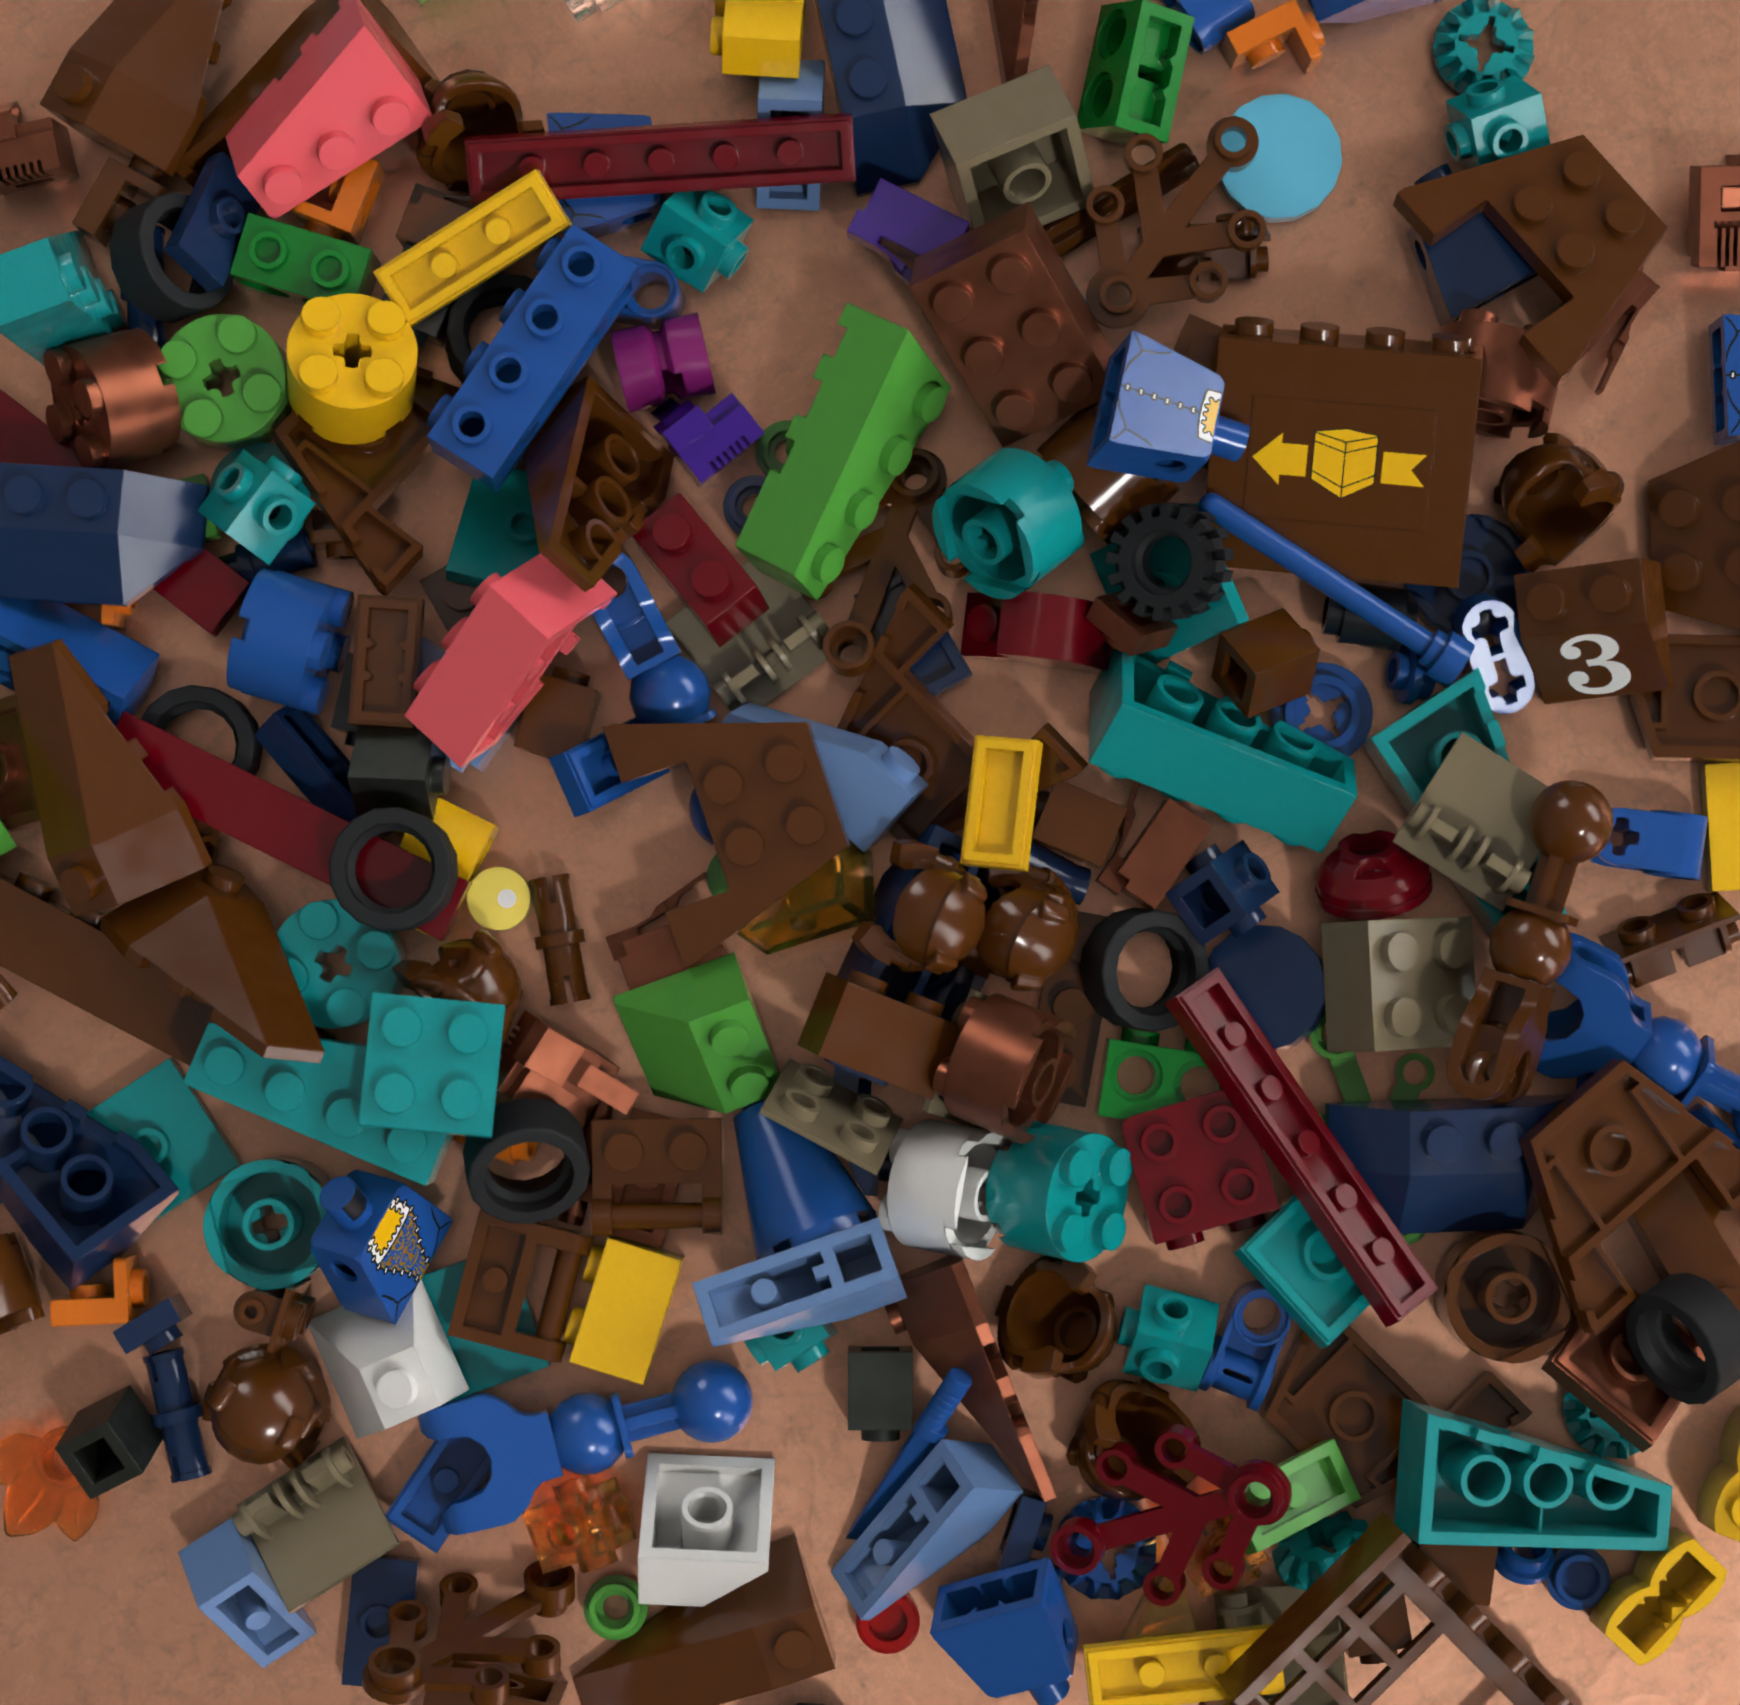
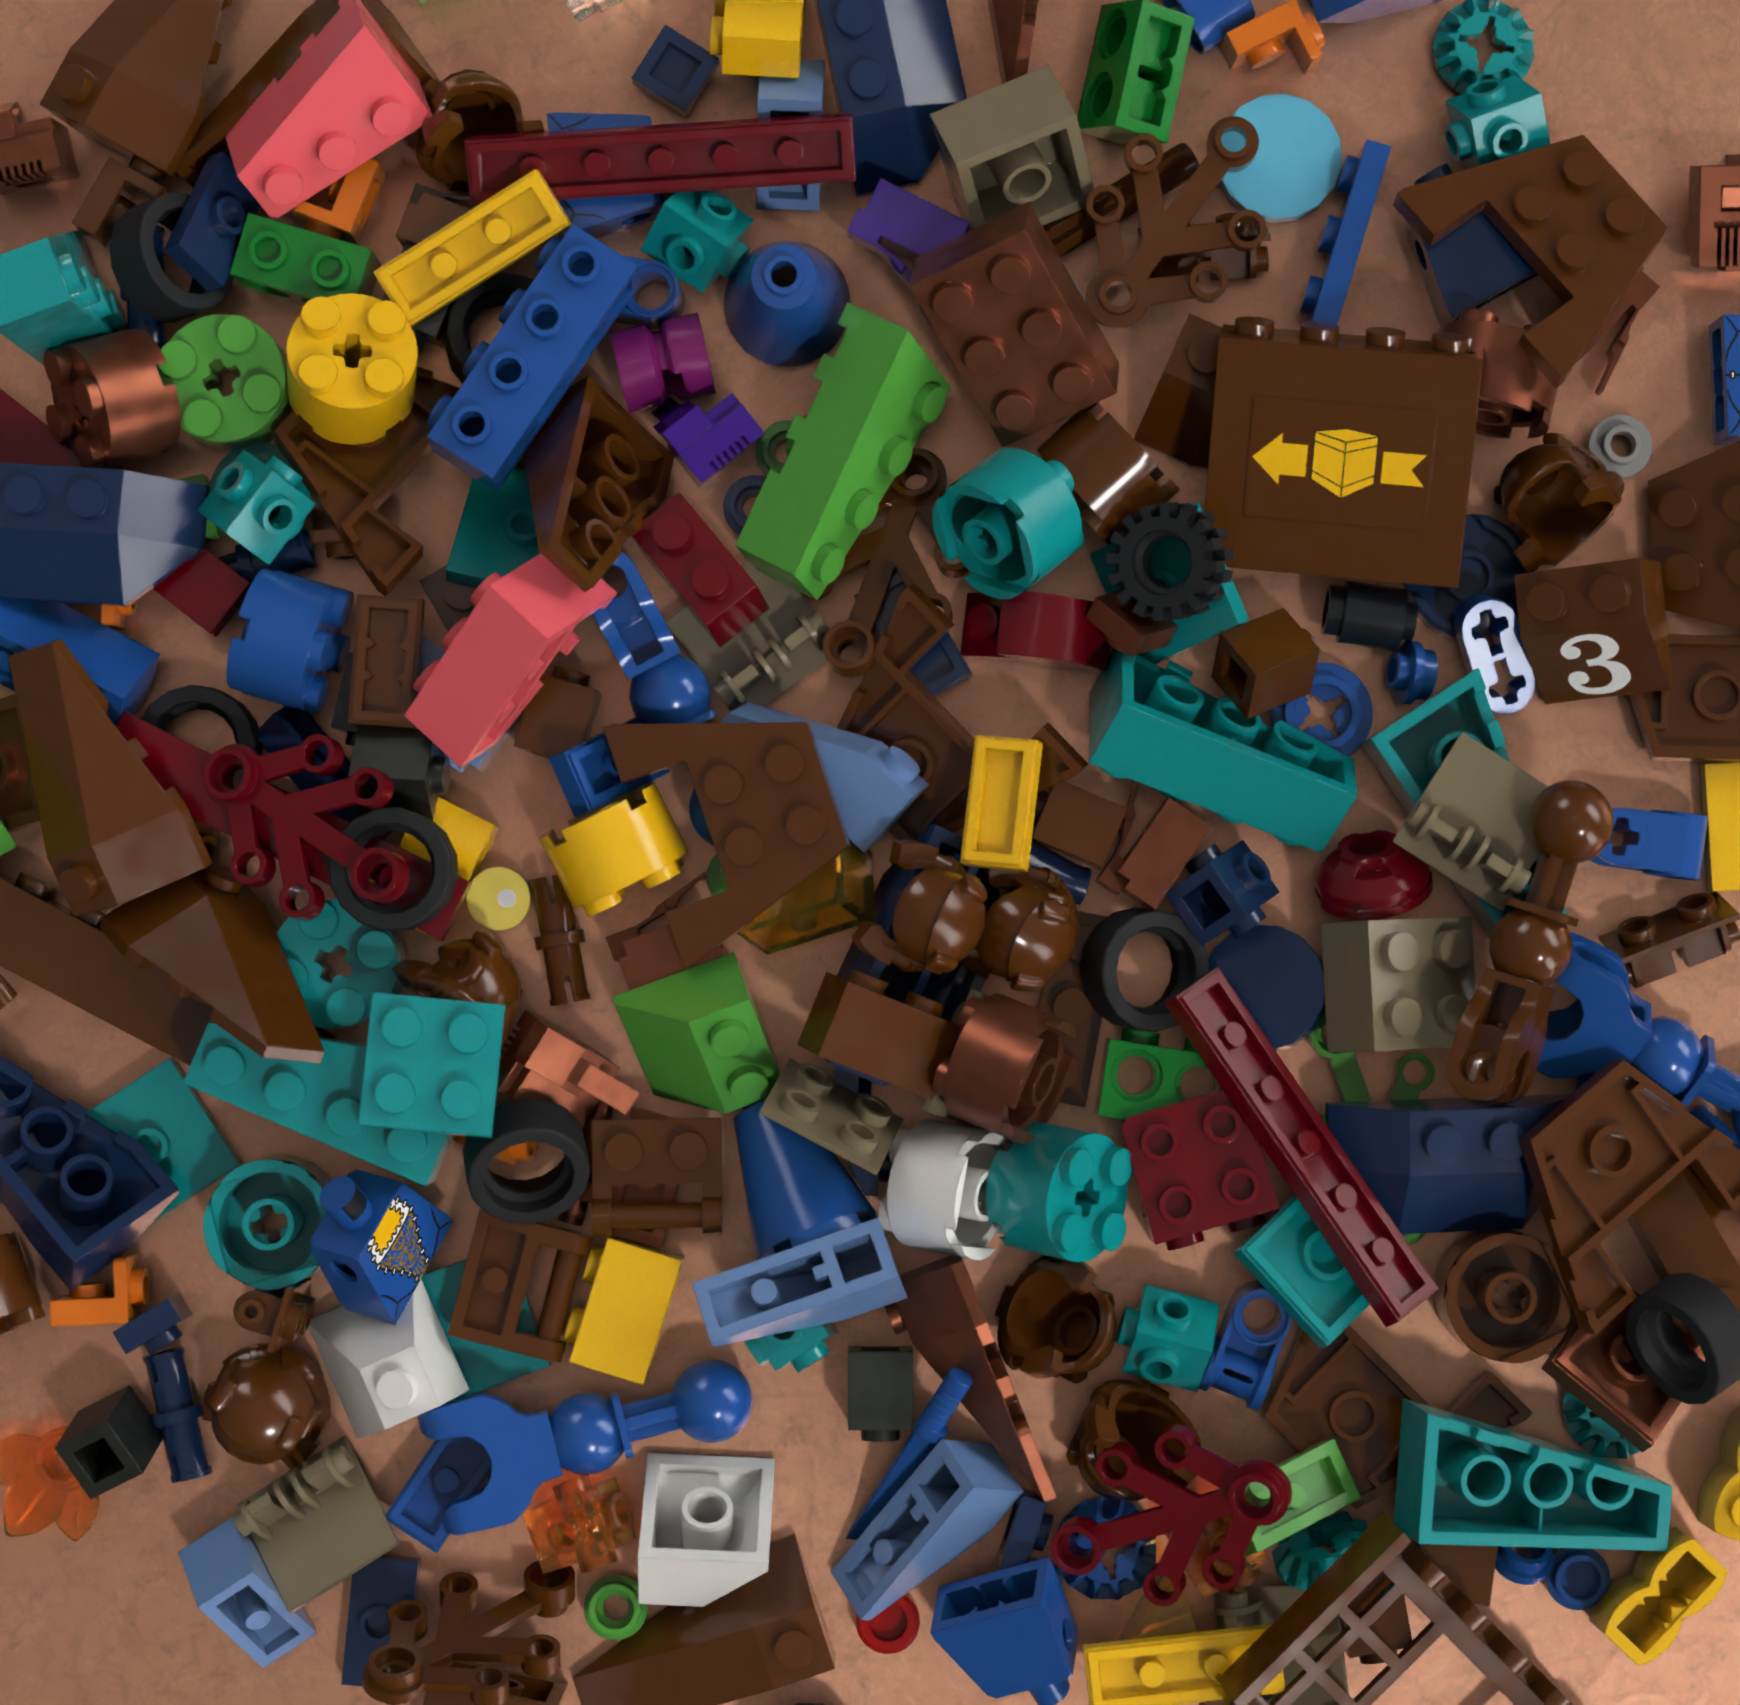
torso [1086,330,1250,483] -> none
blue piece [1199,493,1475,688] -> none
none -> dark red plant [202,734,410,921]
none -> yellow brick [539,781,688,917]
none -> dark blue plate [631,25,720,117]
none -> blue cone [724,241,850,368]
none -> blue plate [1299,139,1391,325]
none -> light grey plate [1587,414,1652,479]

